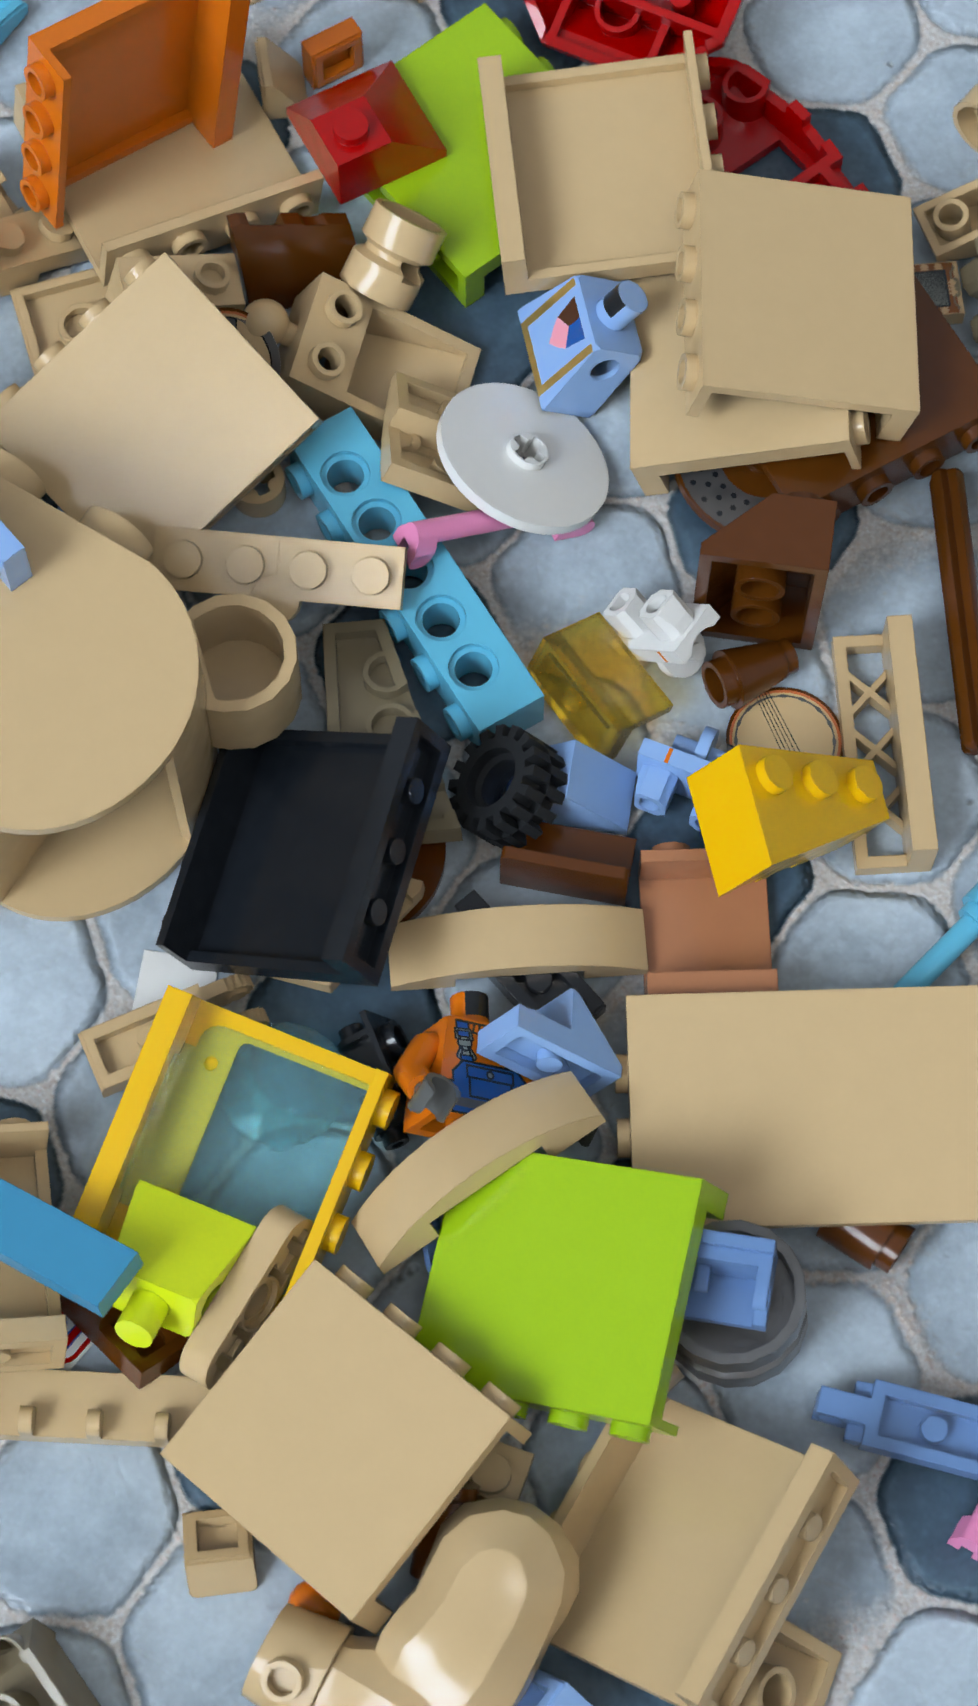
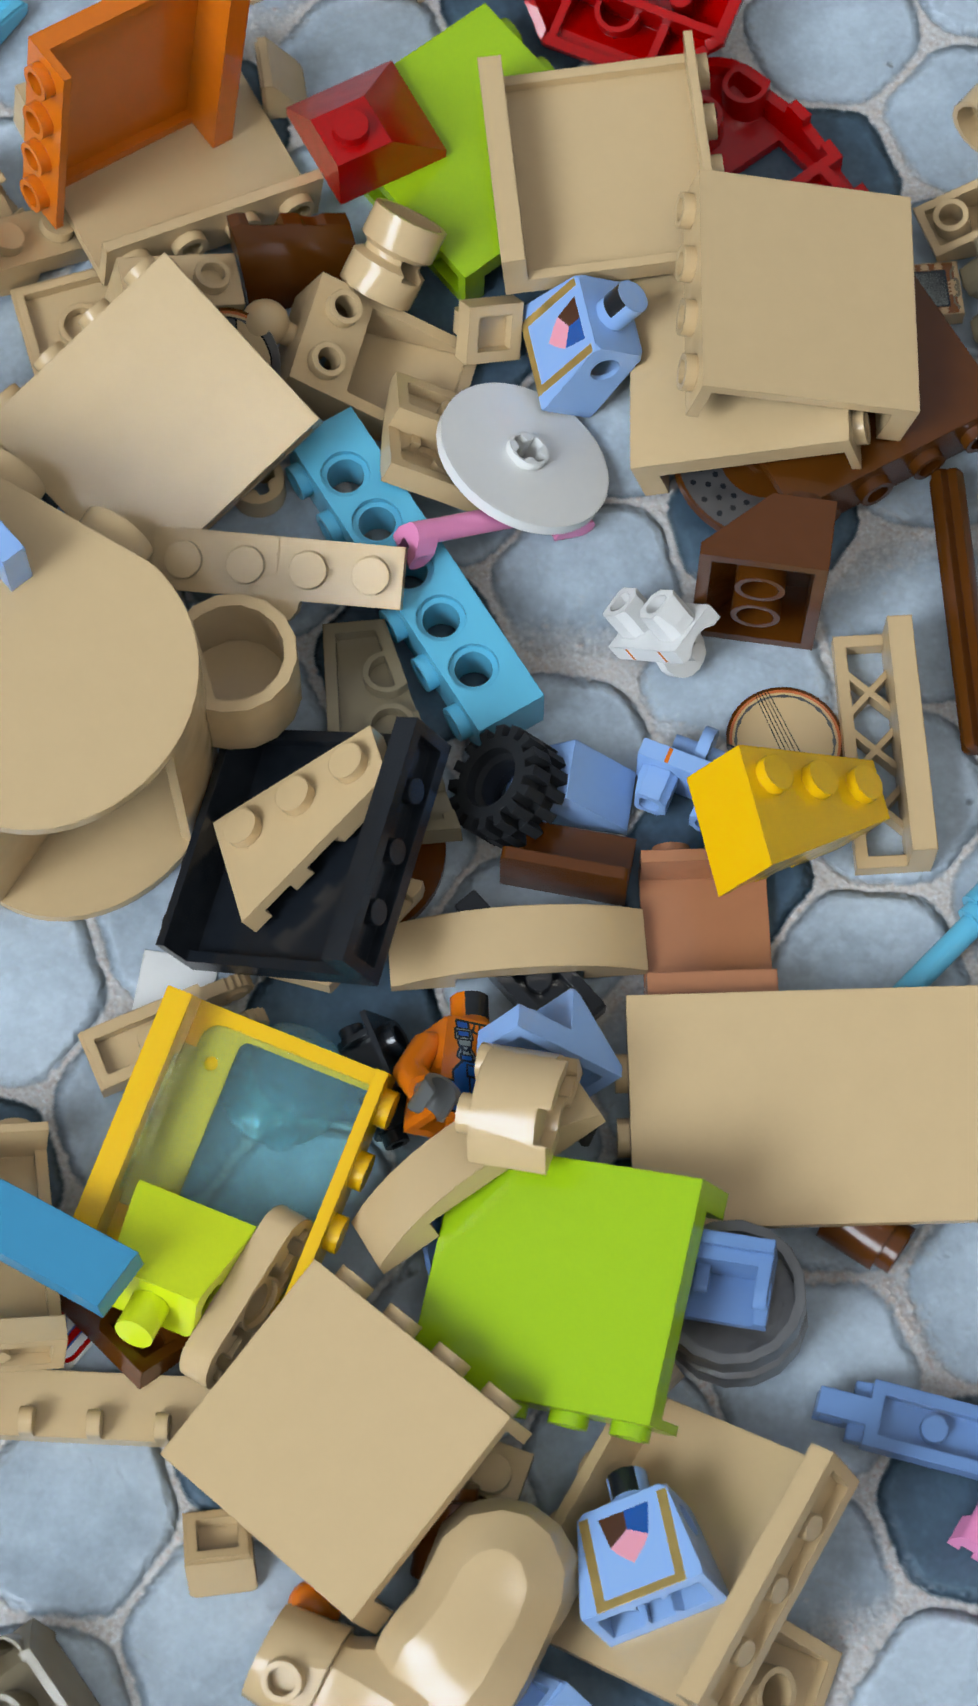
orange tile [301,17,364,90] -> none
clear yellow panel [527,612,673,759] -> none
reddish brown cone [701,638,799,709] -> none
none -> tan wing [213,725,387,932]
none -> tan tile [453,295,524,365]
none -> tan cylinder [455,1042,583,1175]
none -> light blue torso [577,1466,729,1647]

